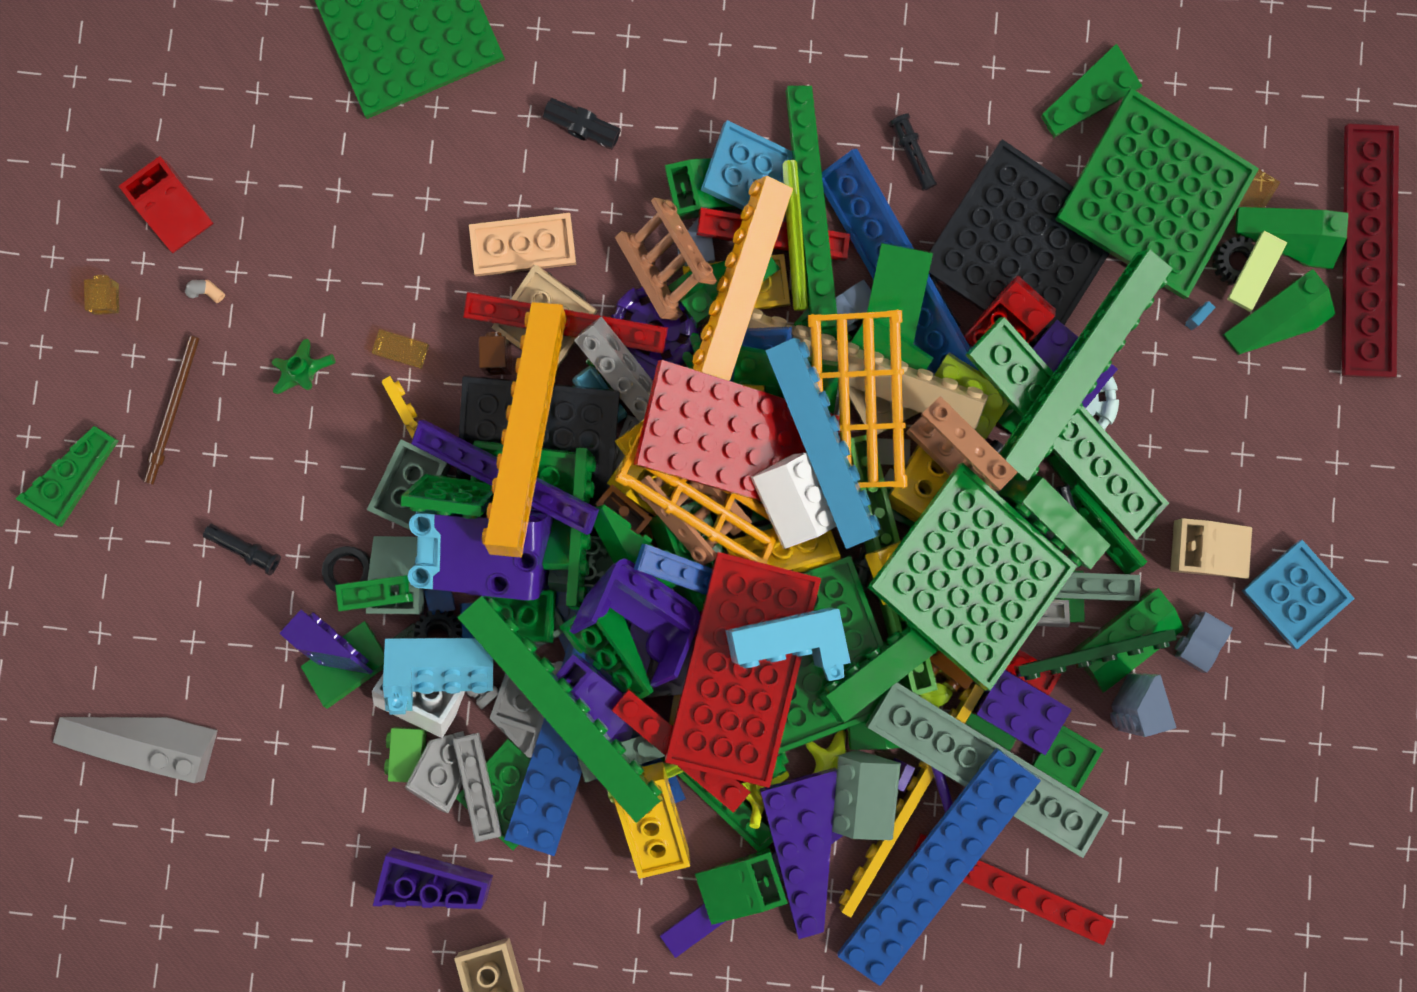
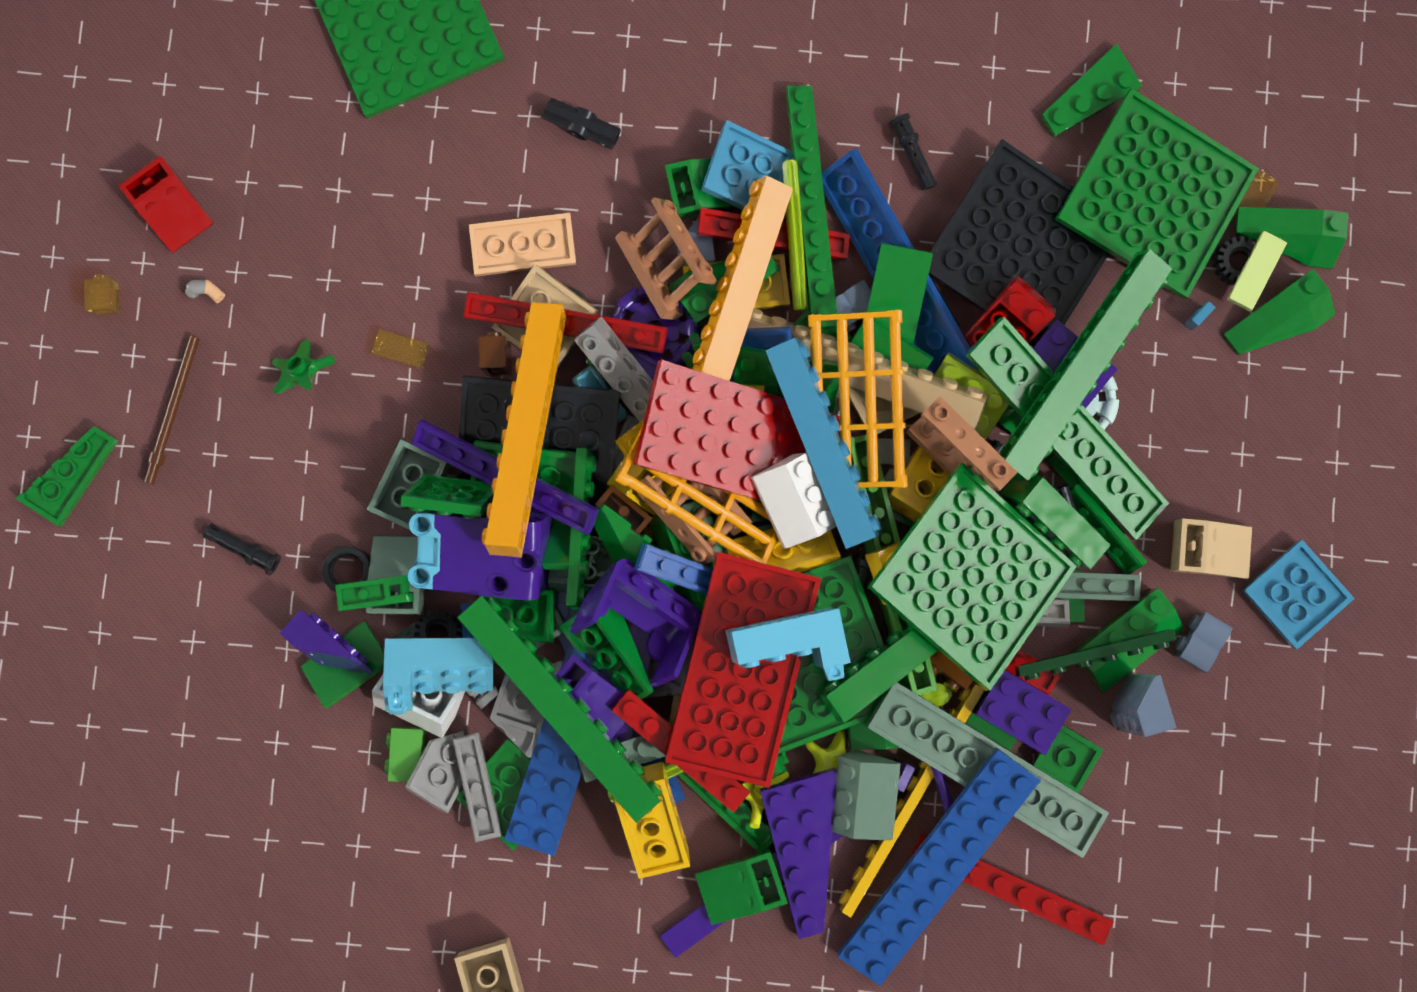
light grey wedge [53,717,218,783] -> none
dark purple wedge [373,848,493,909] -> none
yellow hinge [382,376,418,439] -> none
blue tile [424,589,456,615] -> none
dark red plate [1342,124,1399,378] -> none

